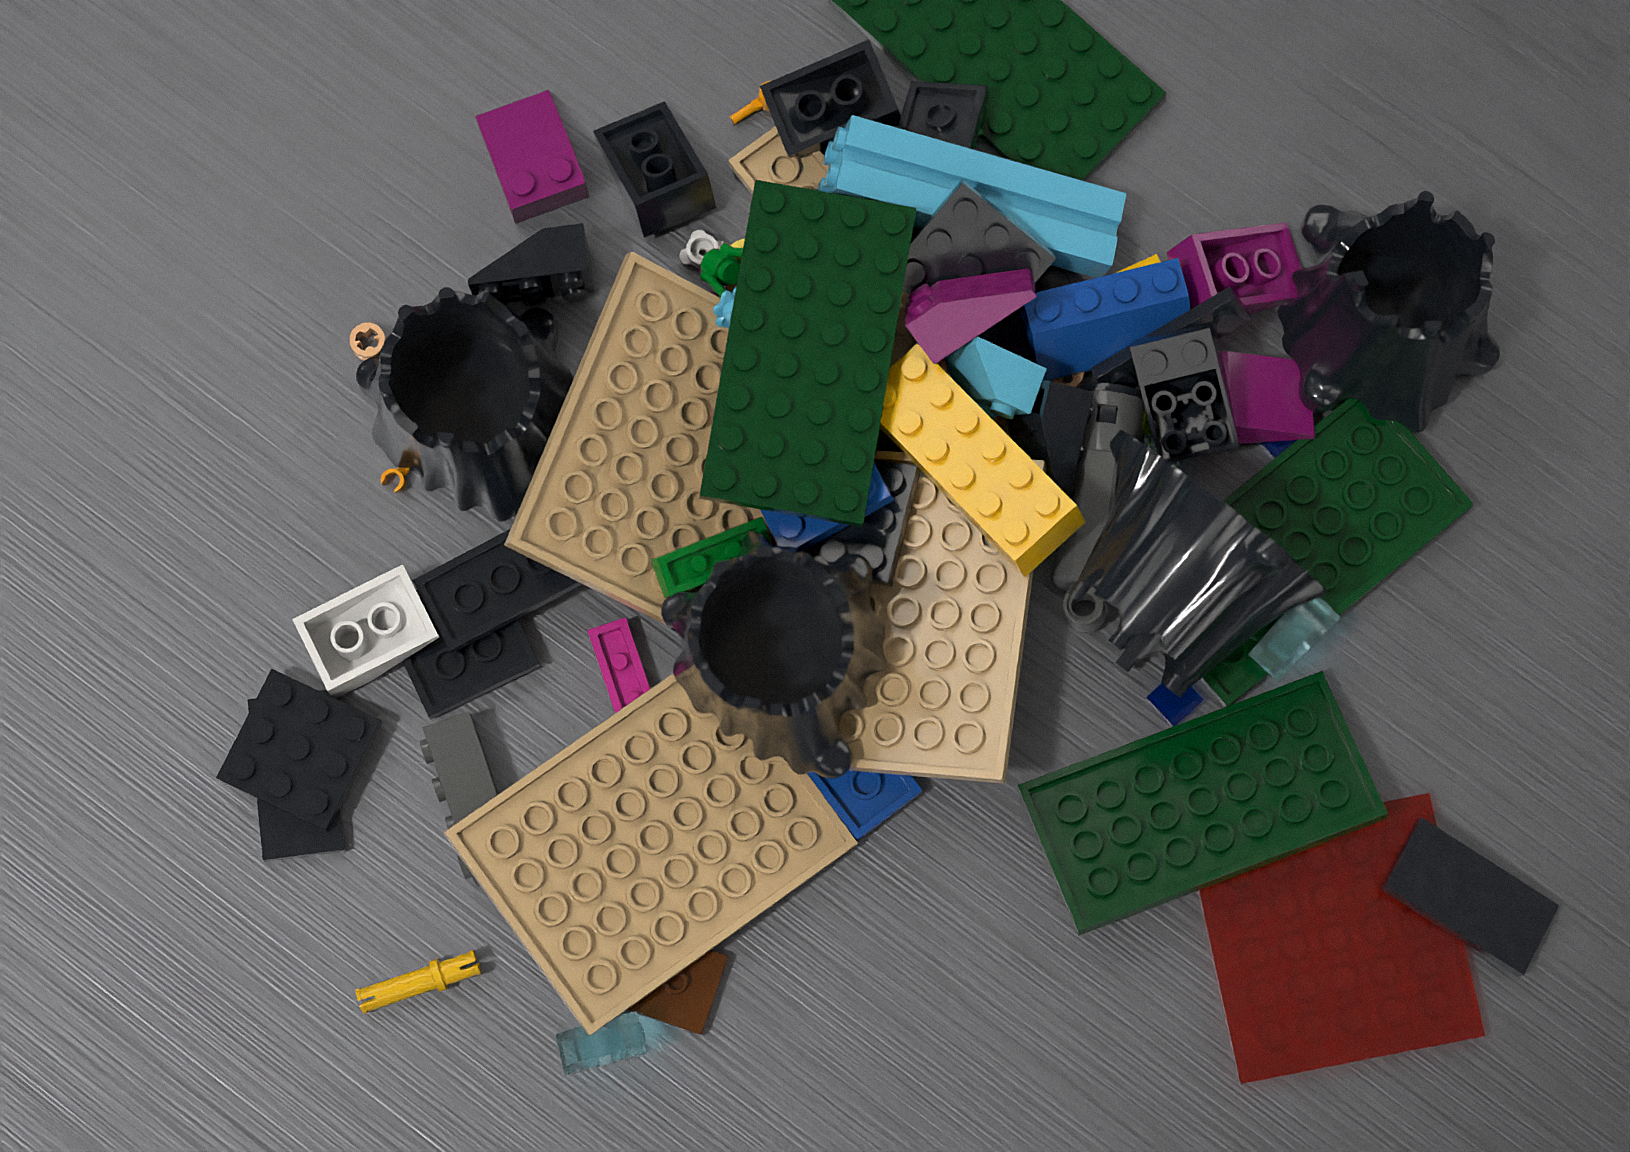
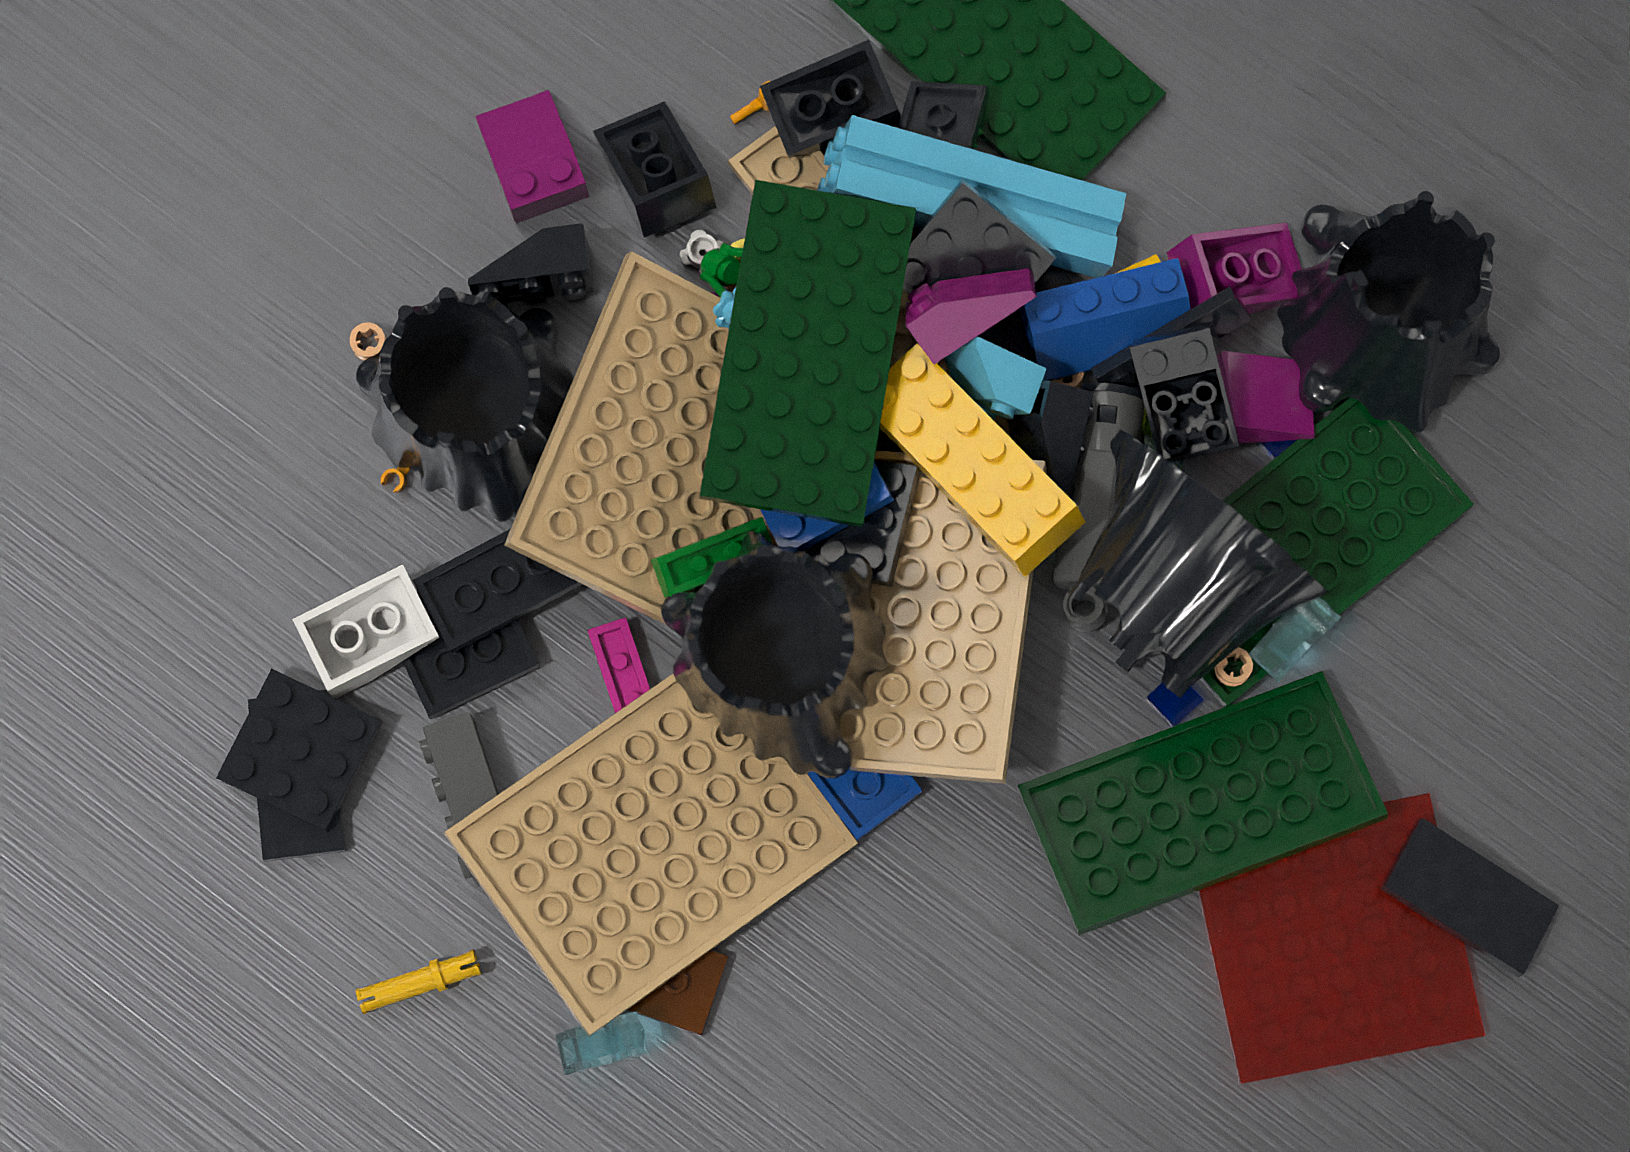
none -> light nougat bush [1214,648,1253,687]

